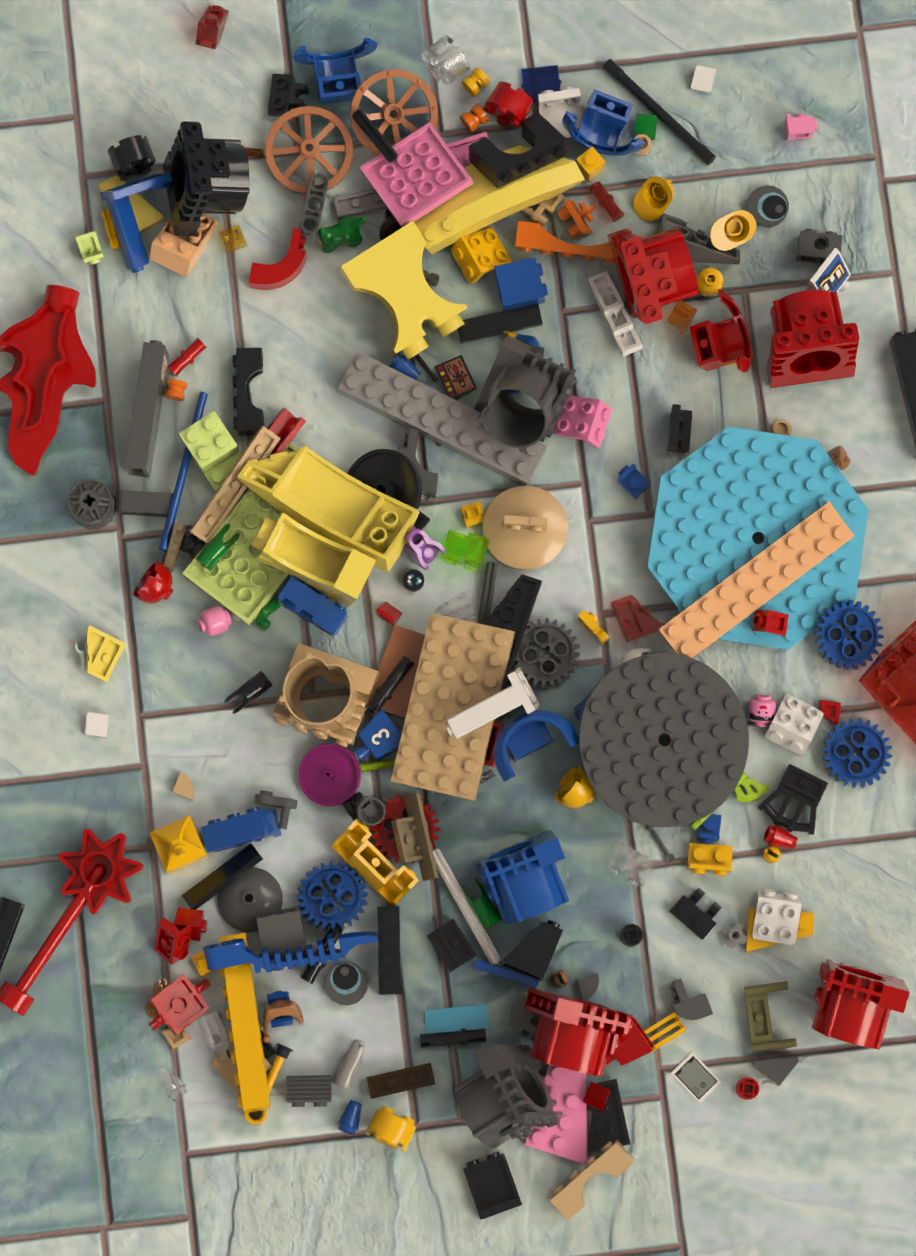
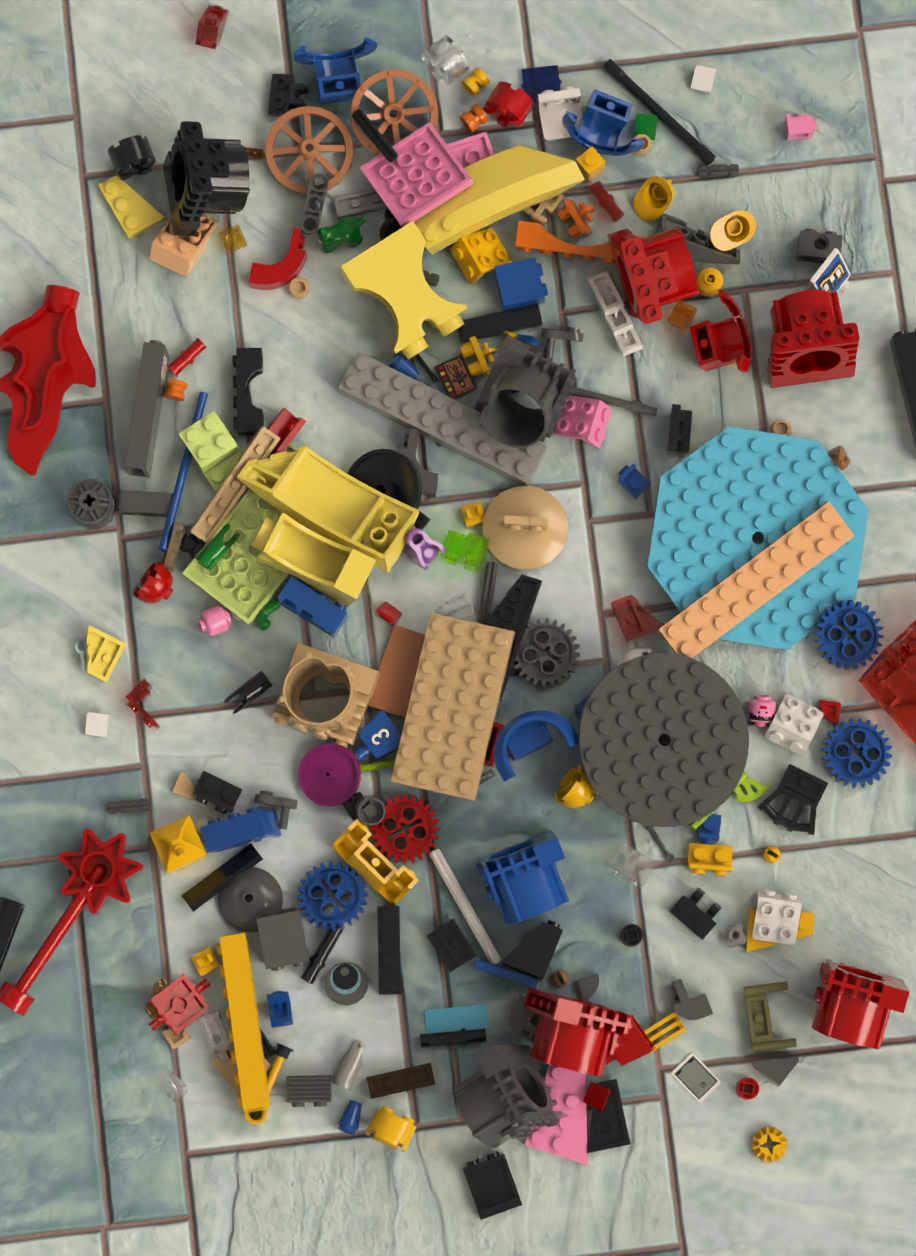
yellowish green bracket [75,230,104,265] -> none
blue piece [100,173,173,273] -> none
yellow axle [101,209,121,250] -> none
red bracket [154,918,192,965] -> none
red brick [174,908,208,941] -> none
blue piece [203,931,378,973] -> none
medium nougat helmet [262,999,304,1043] -> none
black pin [366,656,414,715] -> none
dark tan bracket [391,793,438,881] -> none
black tile [403,570,424,592] -> none
white piece [445,667,540,739] -> none
green piece [462,878,502,929] -> none
black arch [469,113,567,189] -> none
tan arch [550,1140,635,1221] -> none
yellow plate [577,610,609,644] -> none
tile [747,185,789,228] -> none
red bracket [752,610,789,636] -> none
red cone [763,825,798,849] -> none
none -> dark grey axle [107,798,150,814]
none -> clear red bracket [126,679,160,729]
none -> black bracket [192,771,243,815]
none -> tan tile [289,277,310,299]
none -> yellow hips [460,336,498,377]
none -> dark grey piece [541,327,584,359]
none -> dark grey bar [566,387,658,416]
none -> dark grey axle [698,164,739,178]
none -> yellow gear [752,1127,787,1162]

